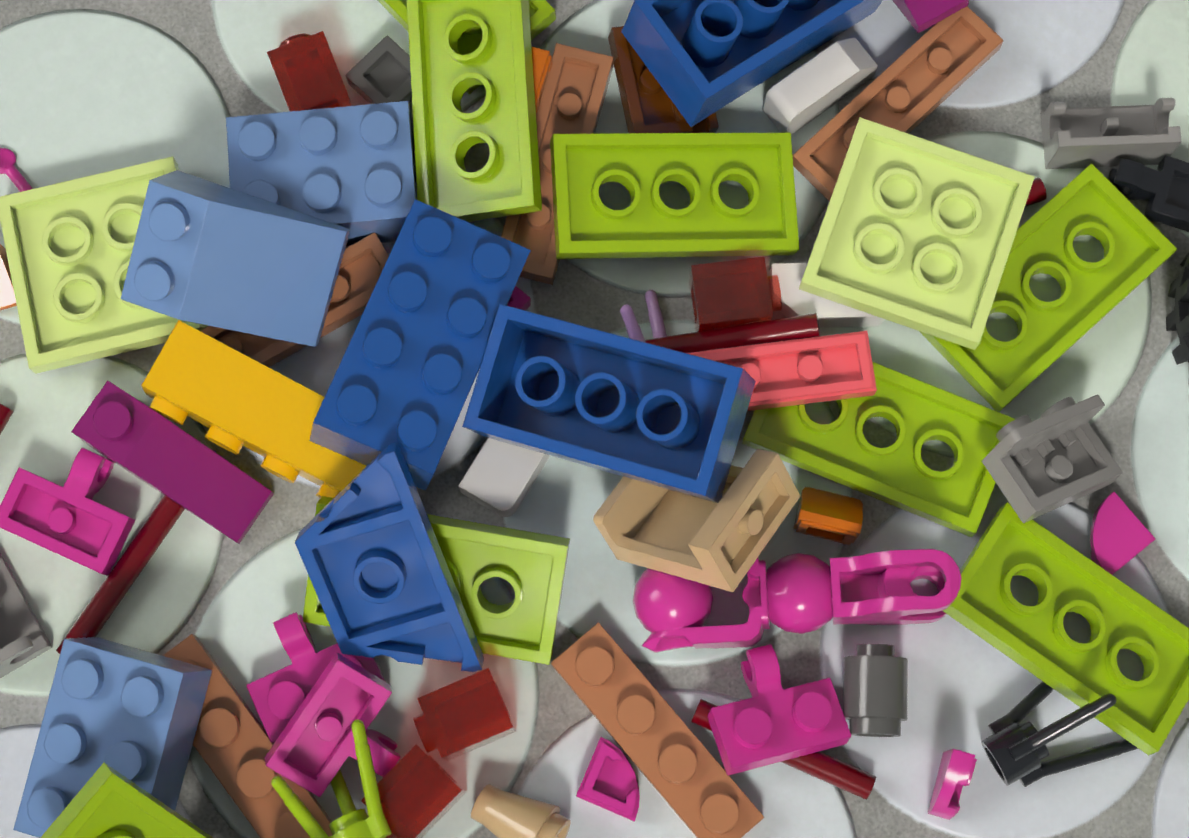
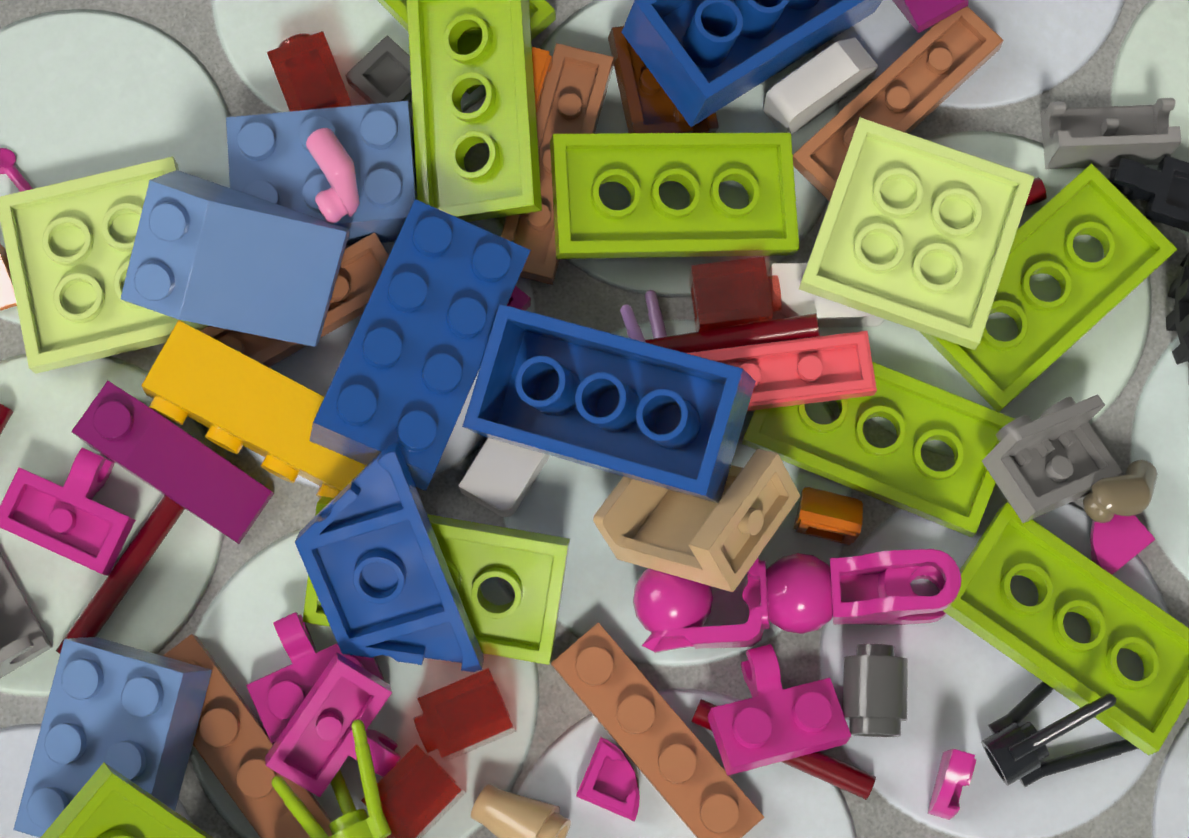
none -> bright pink arm [306,128,360,223]
none -> dark tan arm [1083,460,1158,523]

